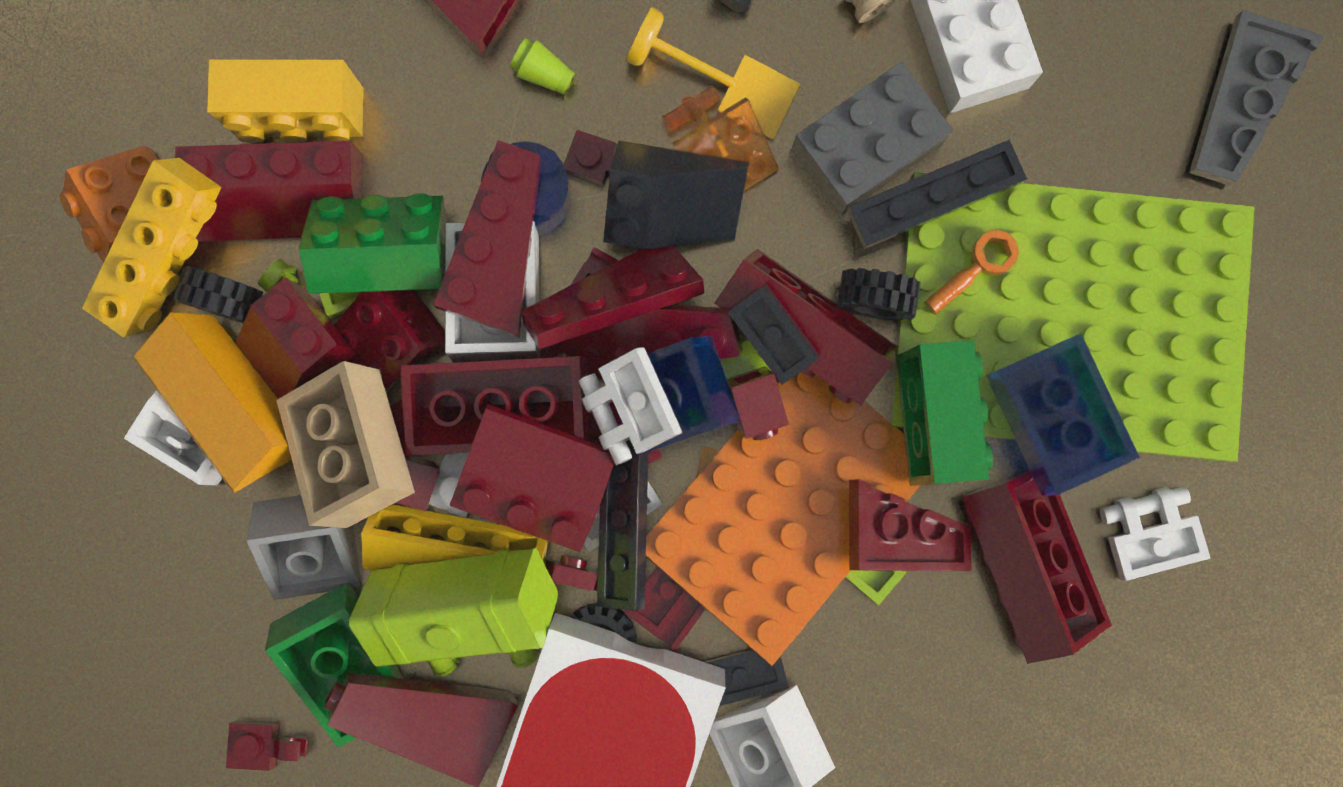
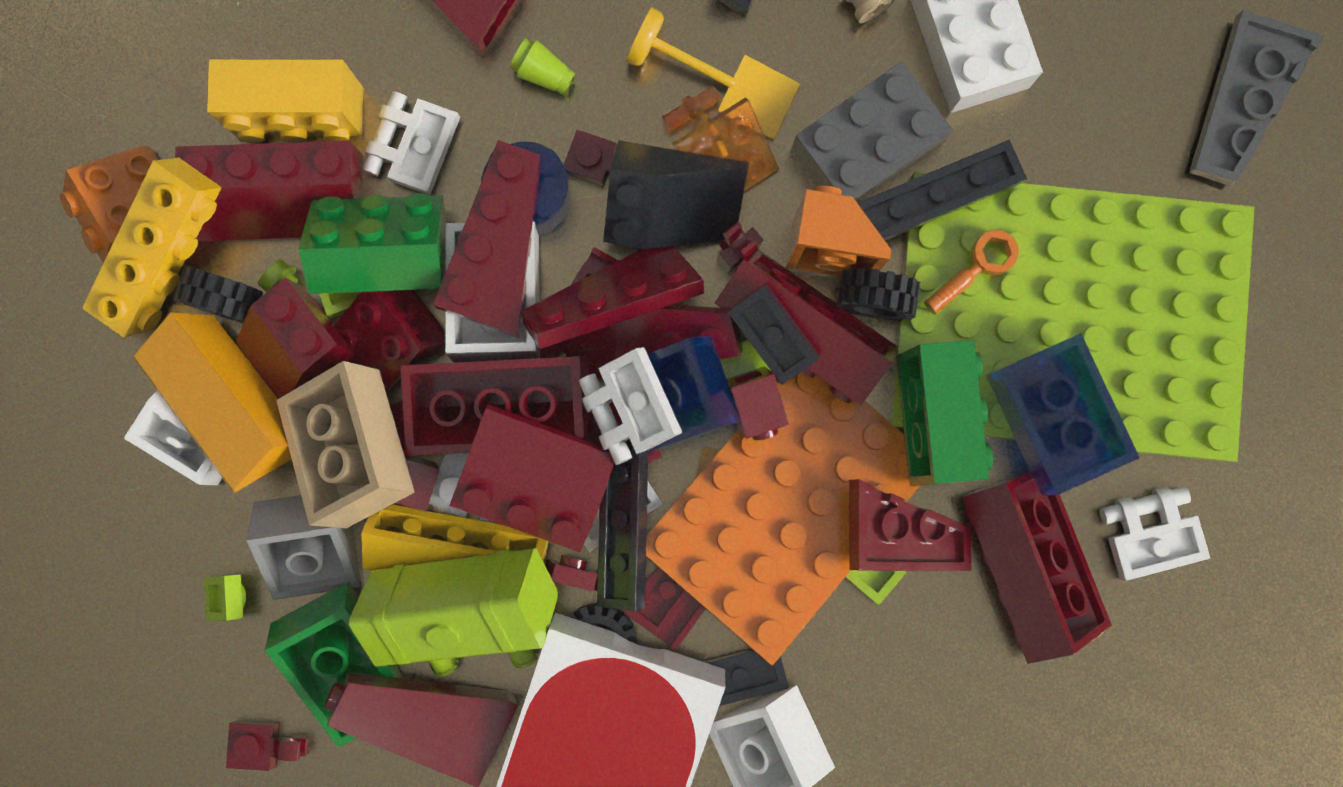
none -> lime plate [204,574,246,621]
none -> white plate [362,91,460,195]
none -> dark red plate [717,221,764,274]
none -> orange slope [785,185,891,278]

